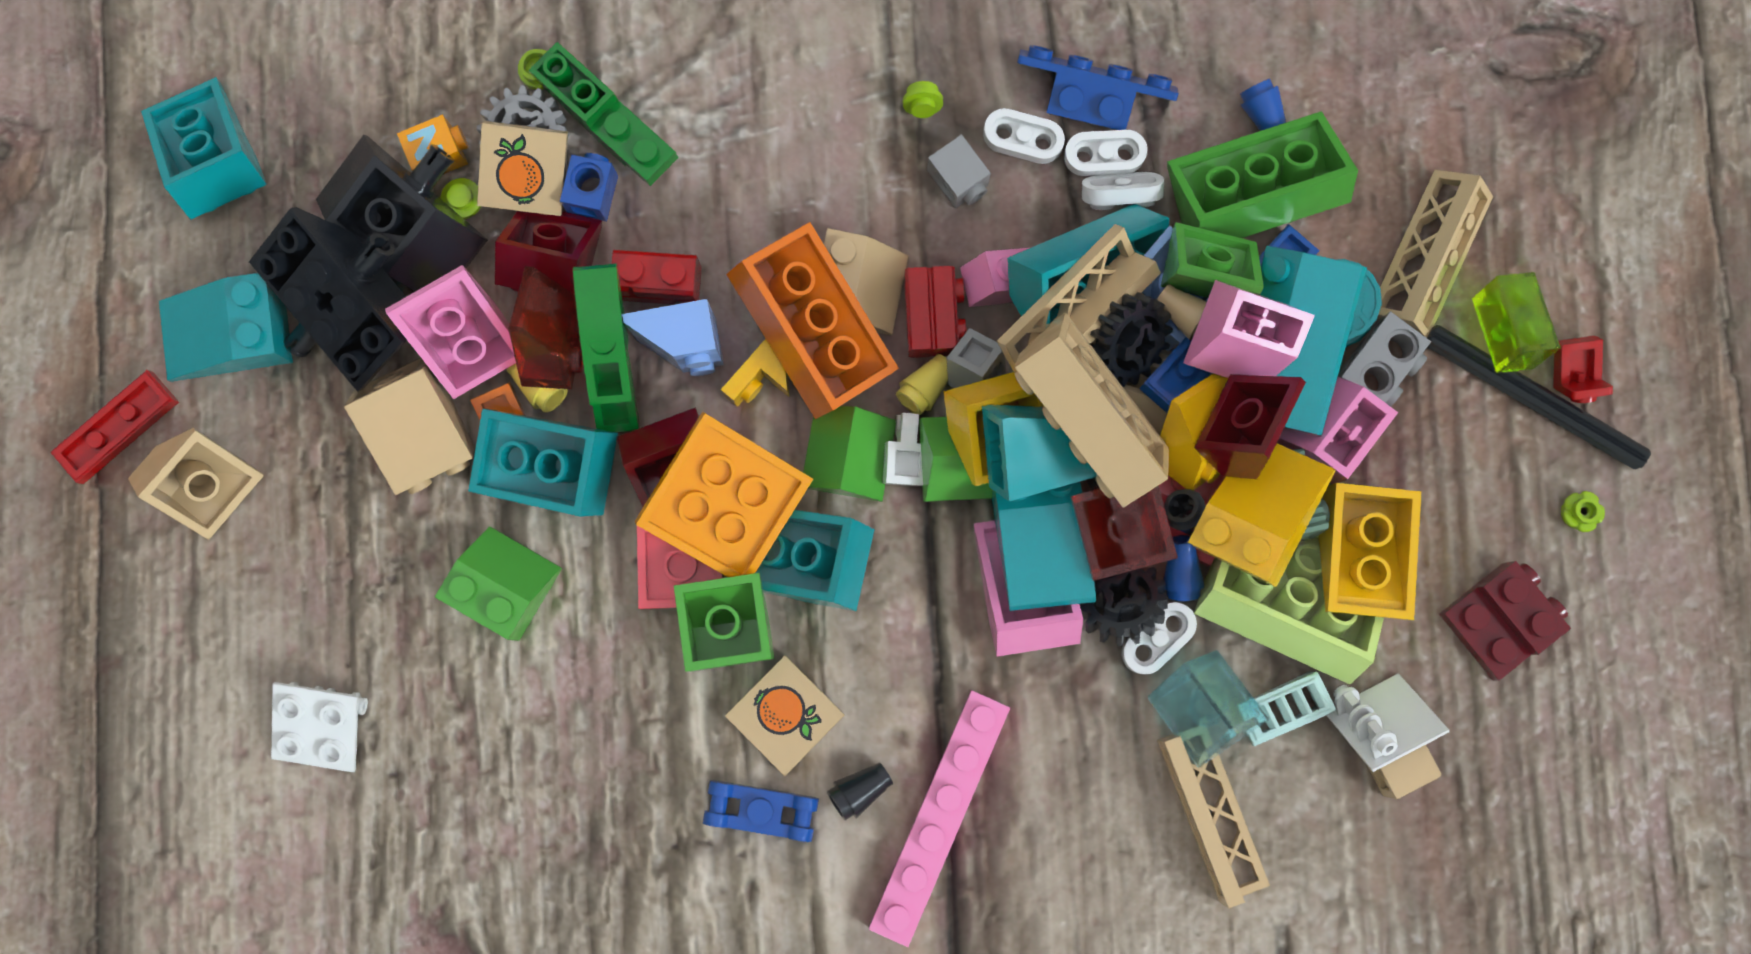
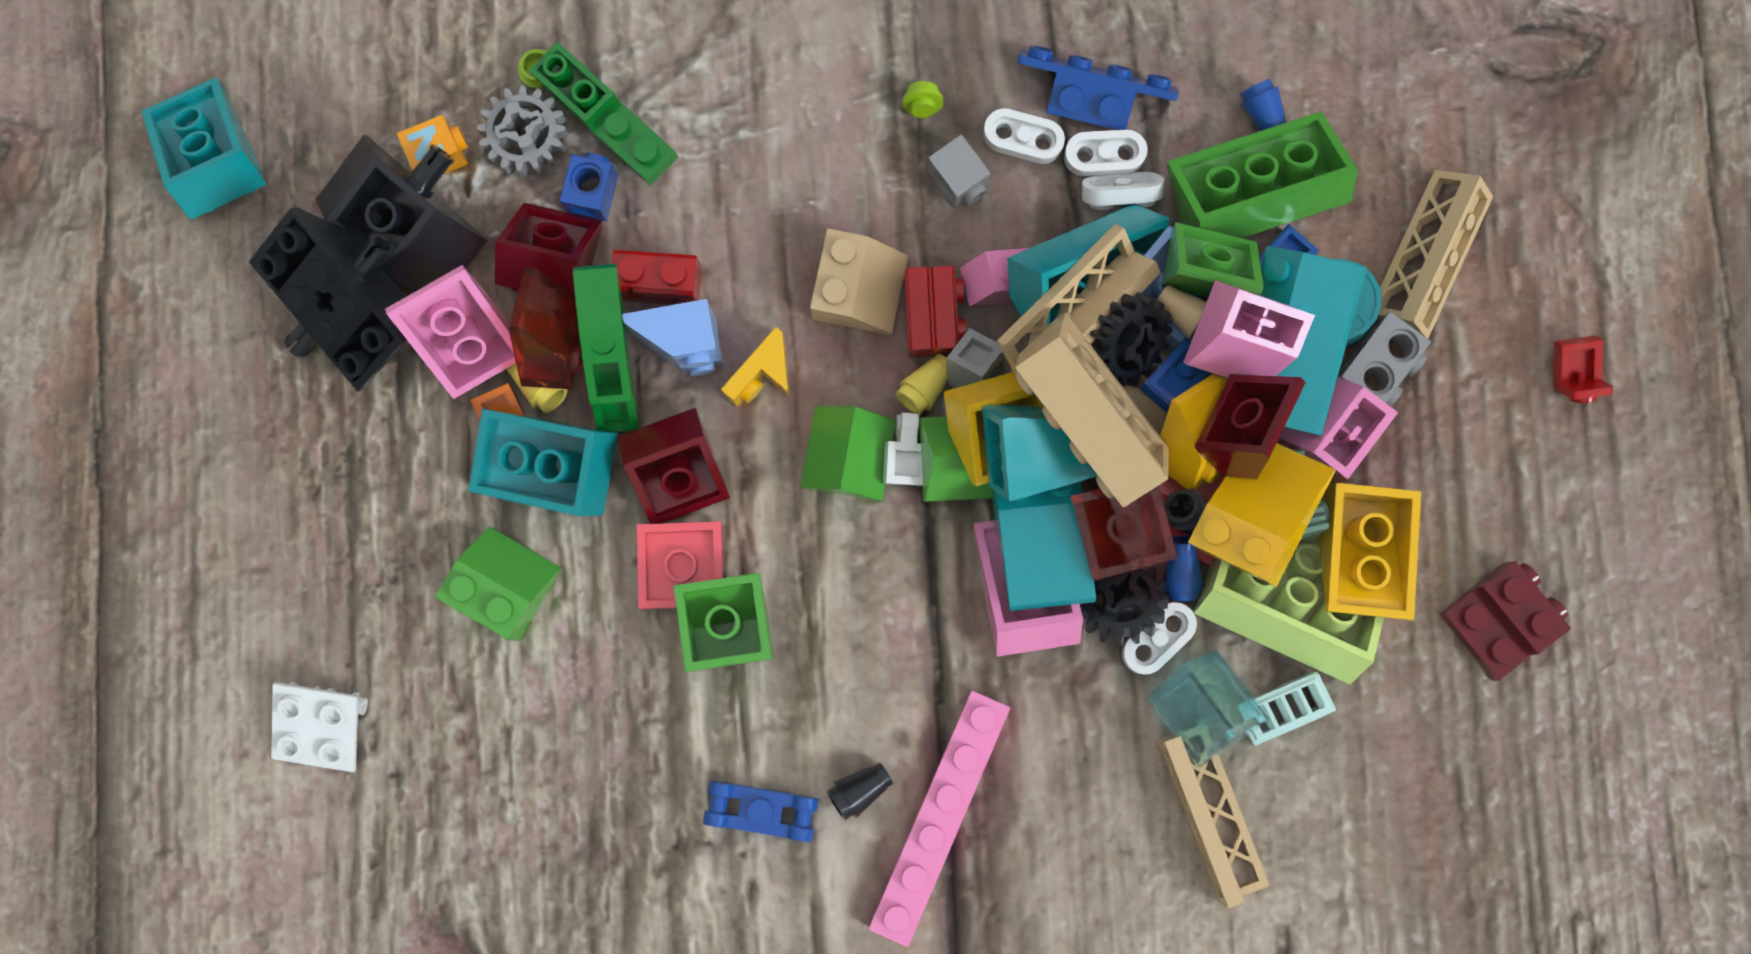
red tile [50,370,179,484] -> none
tan slope [128,428,264,540] -> none
teal slope [159,273,293,382] -> none
tan slope [344,357,475,495] -> none
lime plate [441,178,481,219] -> none
tan tile [477,121,568,216] -> none
light orange plate [635,411,813,577] -> none
tan tile [725,655,845,776] -> none
orange slope [726,222,899,419] -> none
teal slope [726,510,875,611] -> none
white hinge [1326,673,1449,772] -> none
tan panel [1367,745,1441,799] -> none
black axle [1427,325,1651,469] -> none
clear neon green brick [1472,272,1561,373] -> none
lime plate [1561,491,1605,532] -> none

